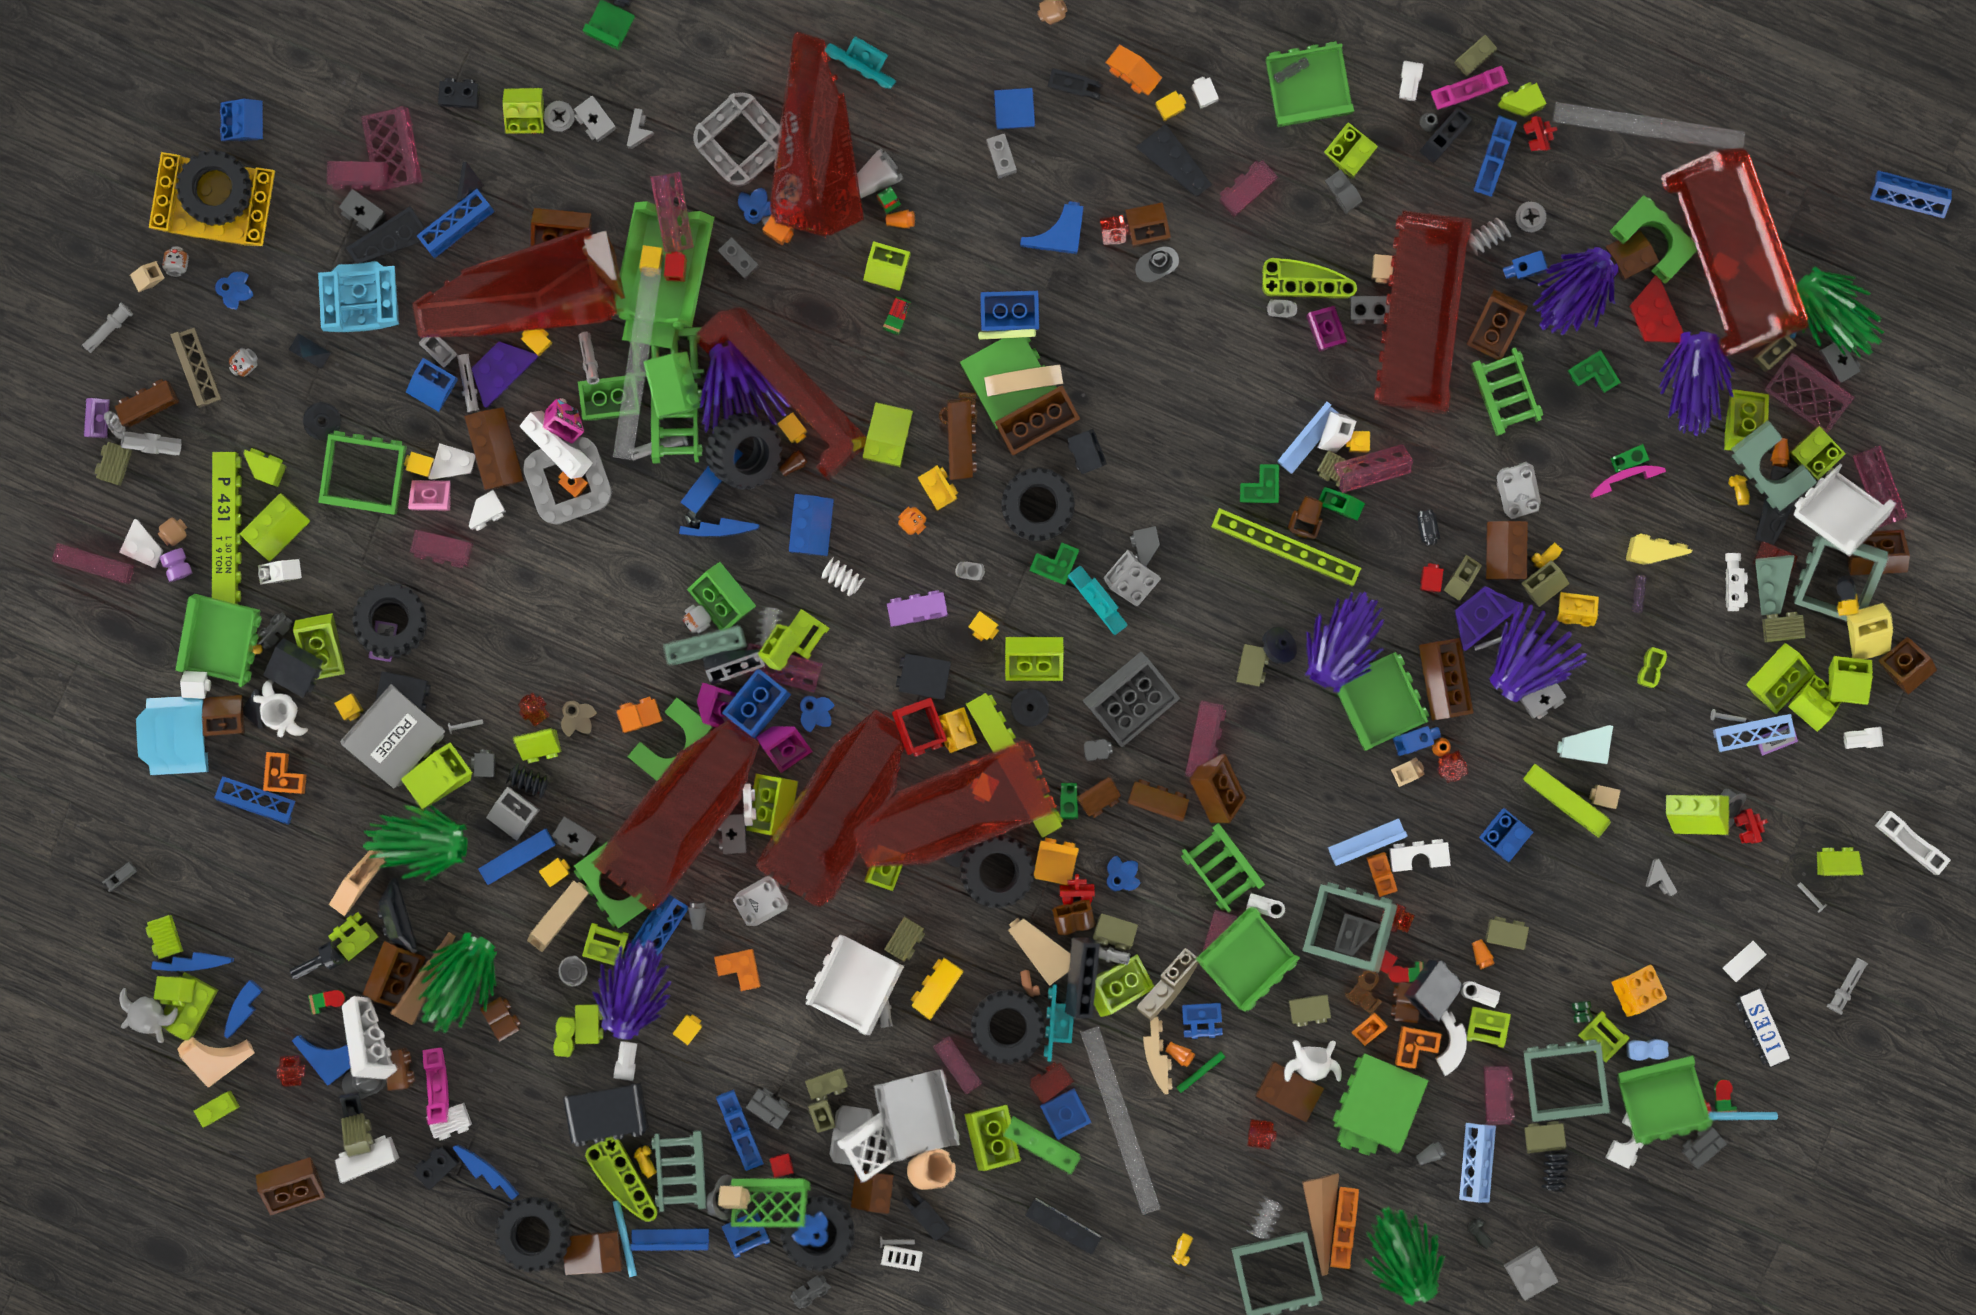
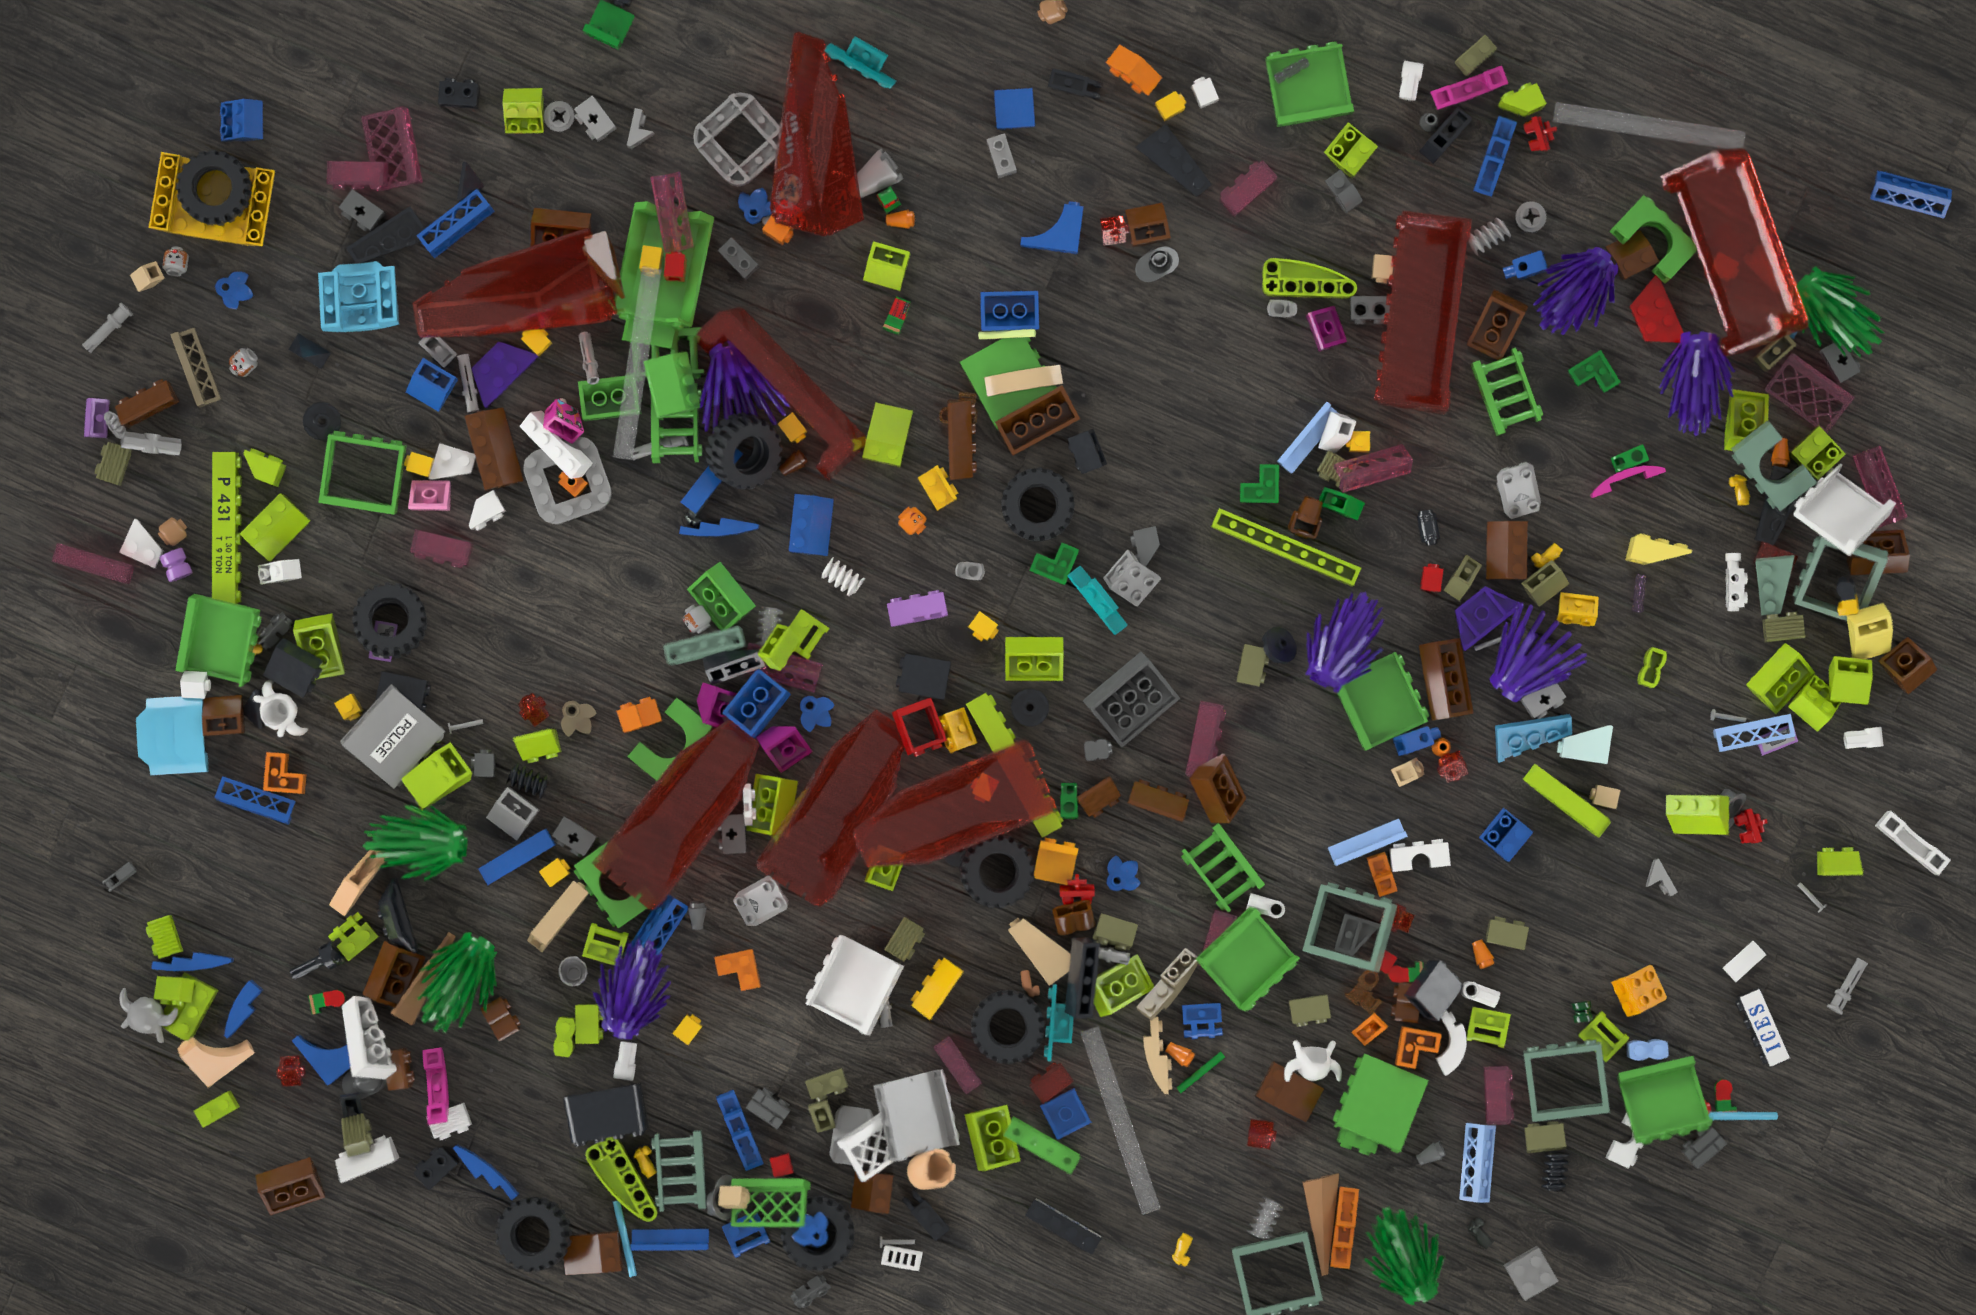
none -> dark azure wing [1495,714,1572,763]

